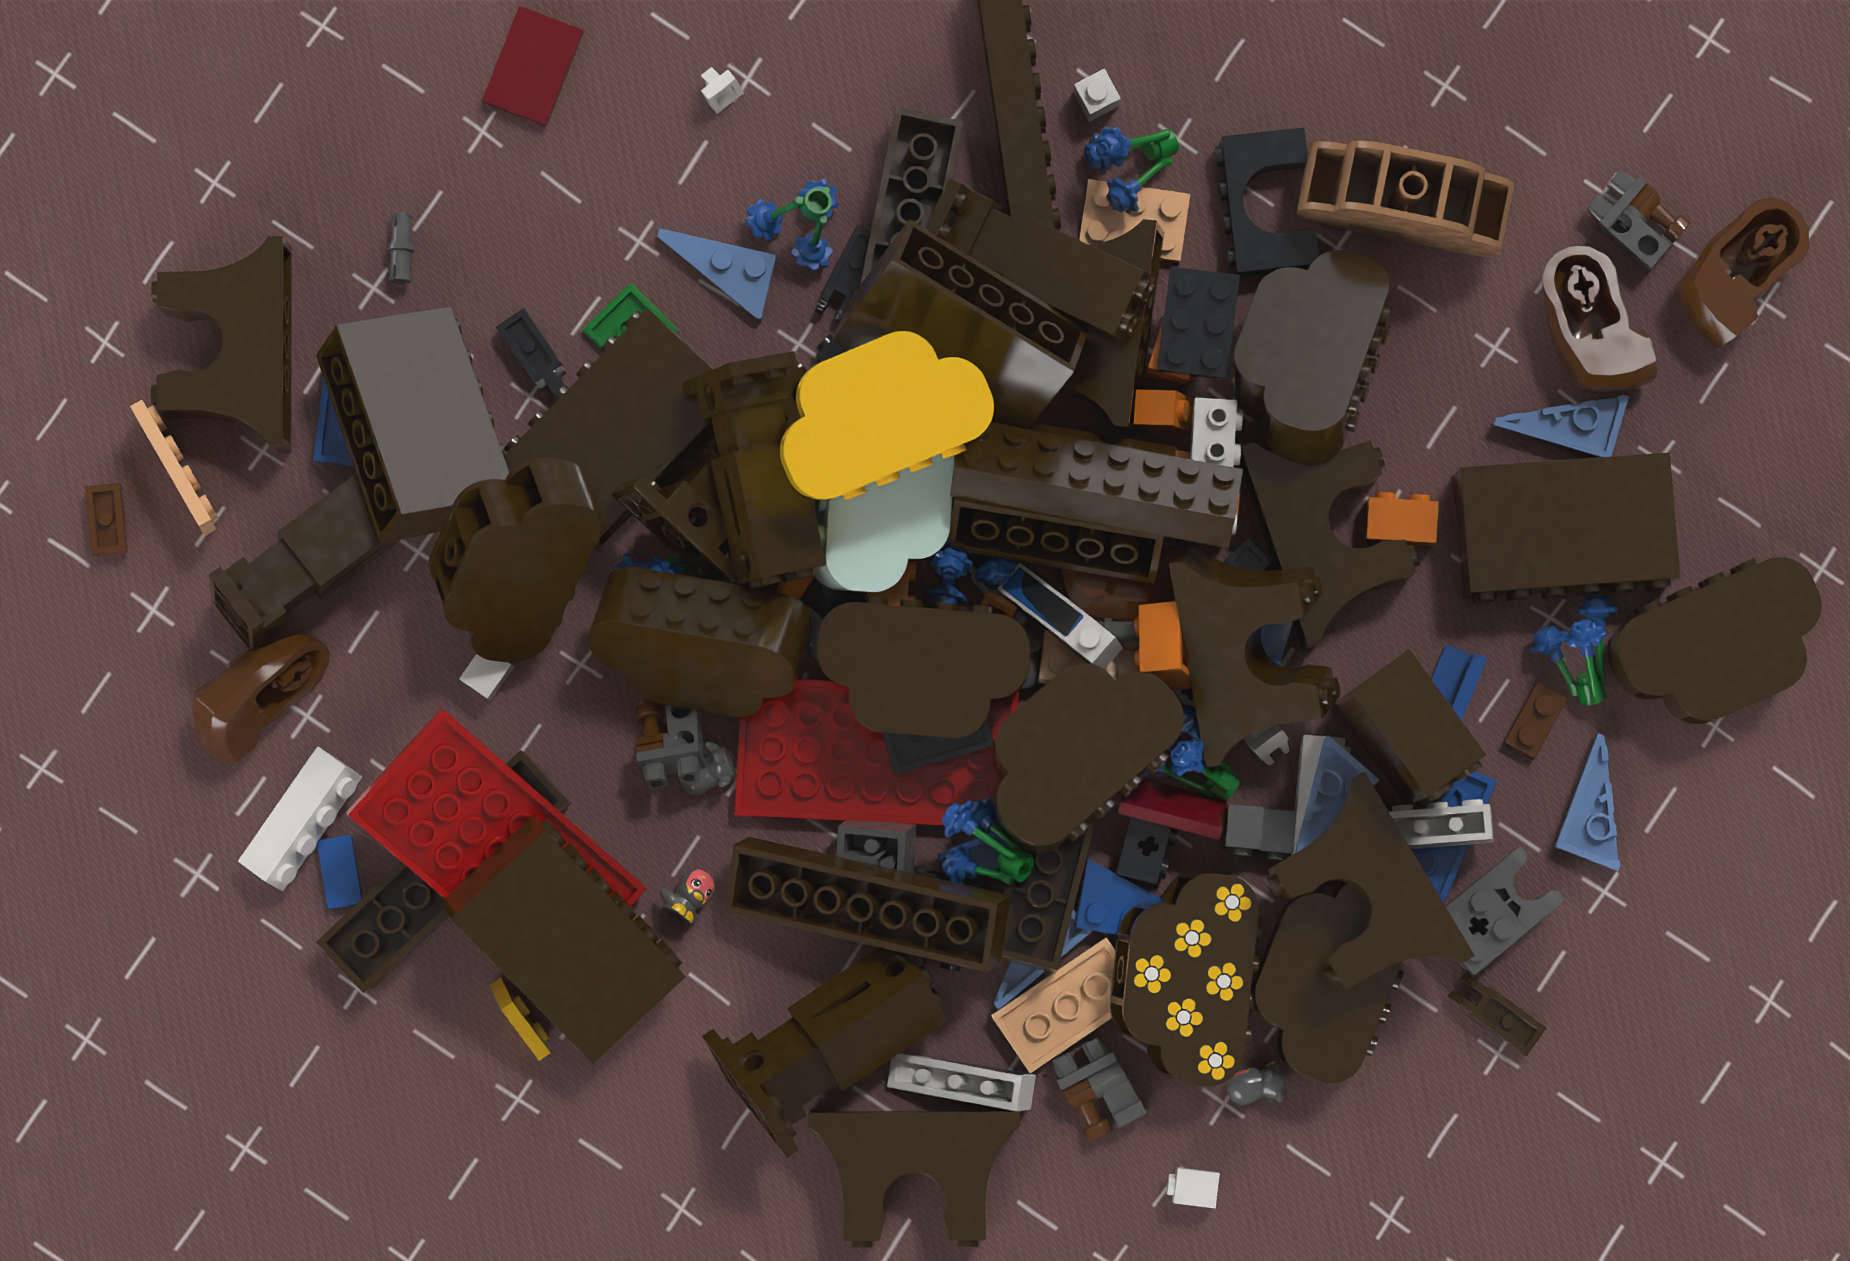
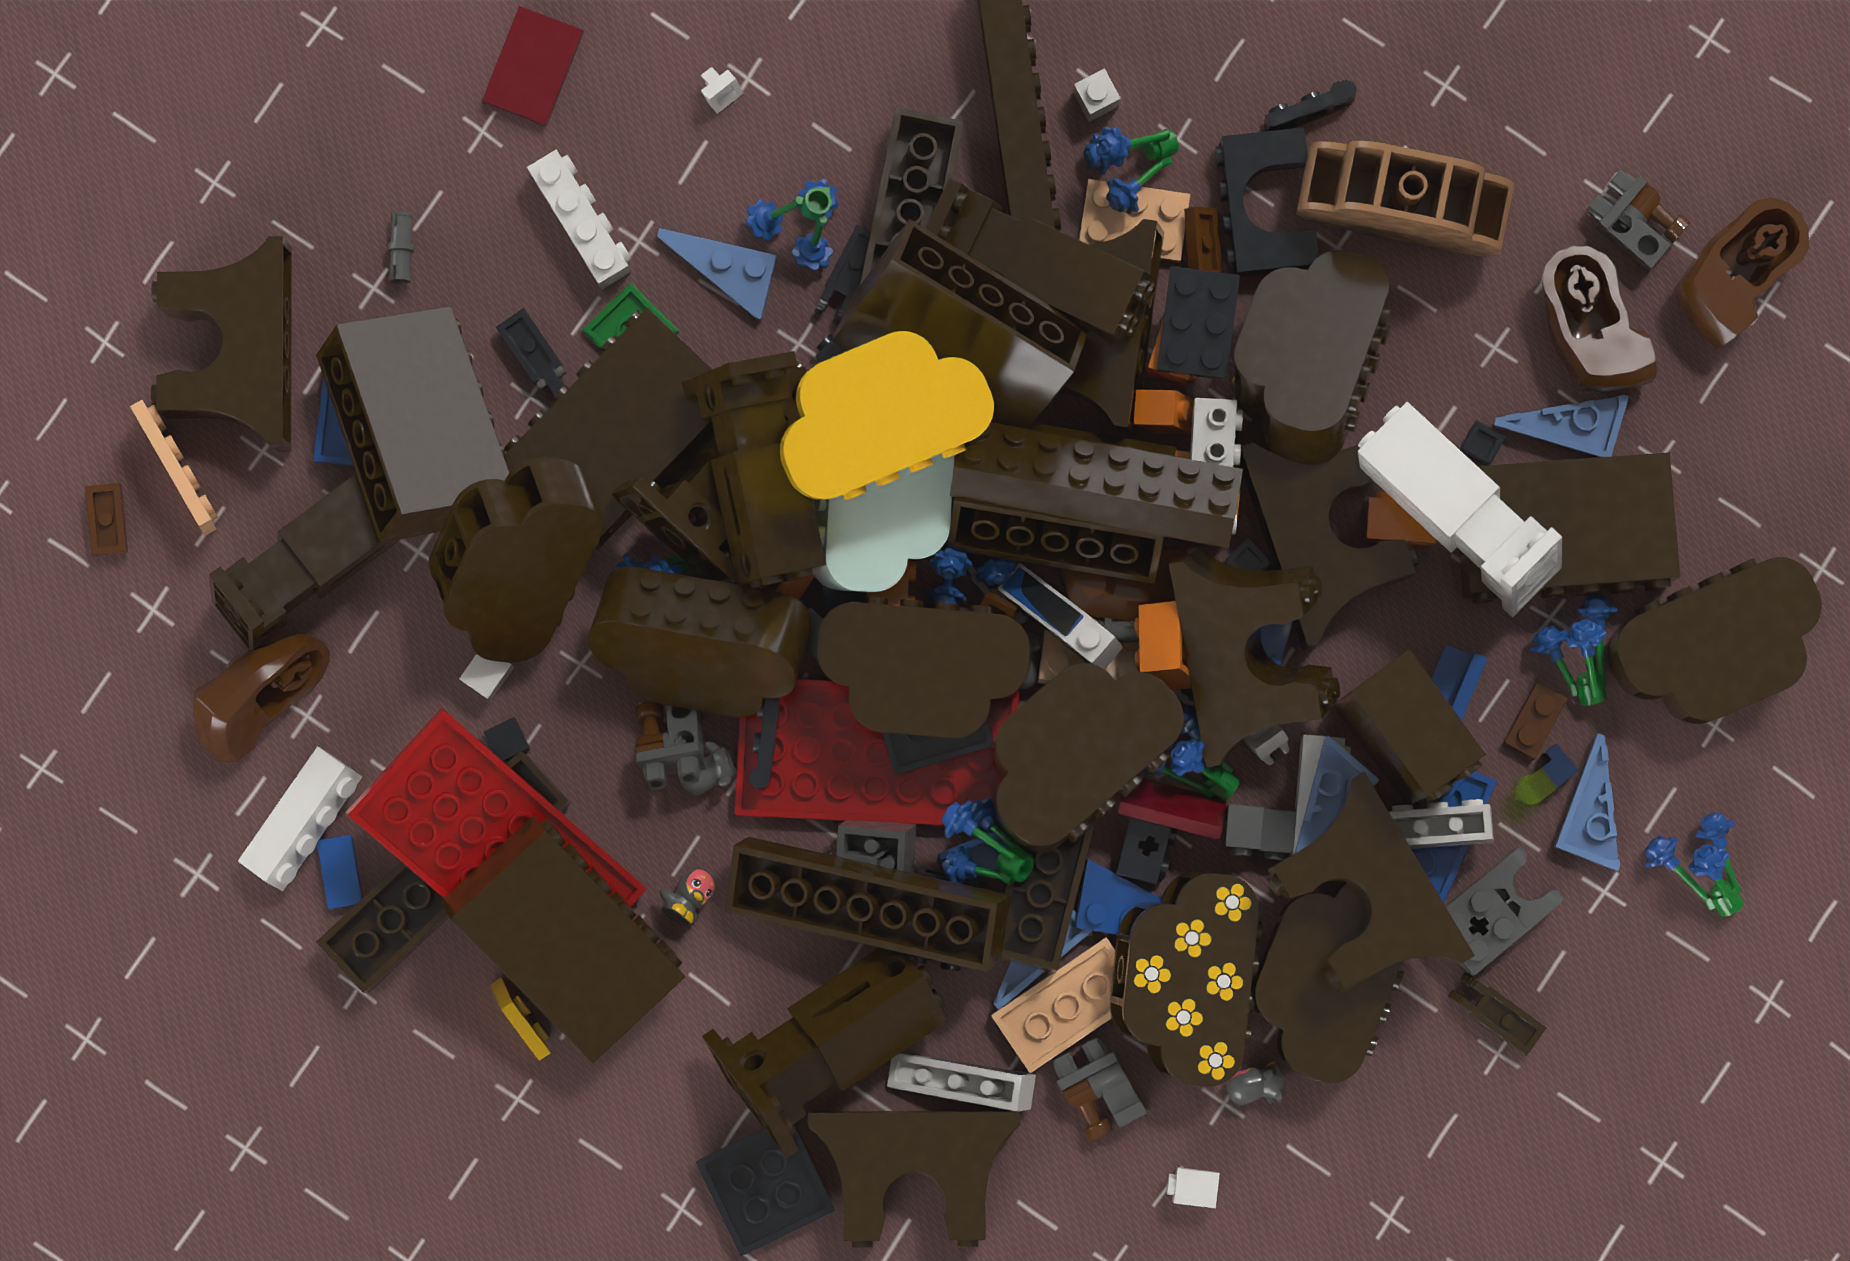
none -> black tile [484,717,530,761]
none -> white brick [527,149,632,290]
none -> black plate [695,1124,836,1256]
none -> black plate [749,697,781,790]
none -> reddish brown plate [1184,206,1222,273]
none -> black hinge [1264,79,1357,131]
none -> white brick [1357,402,1562,617]
none -> black tile [1459,420,1506,466]
none -> leg [1513,743,1579,806]
none -> blue plant [1644,812,1744,917]

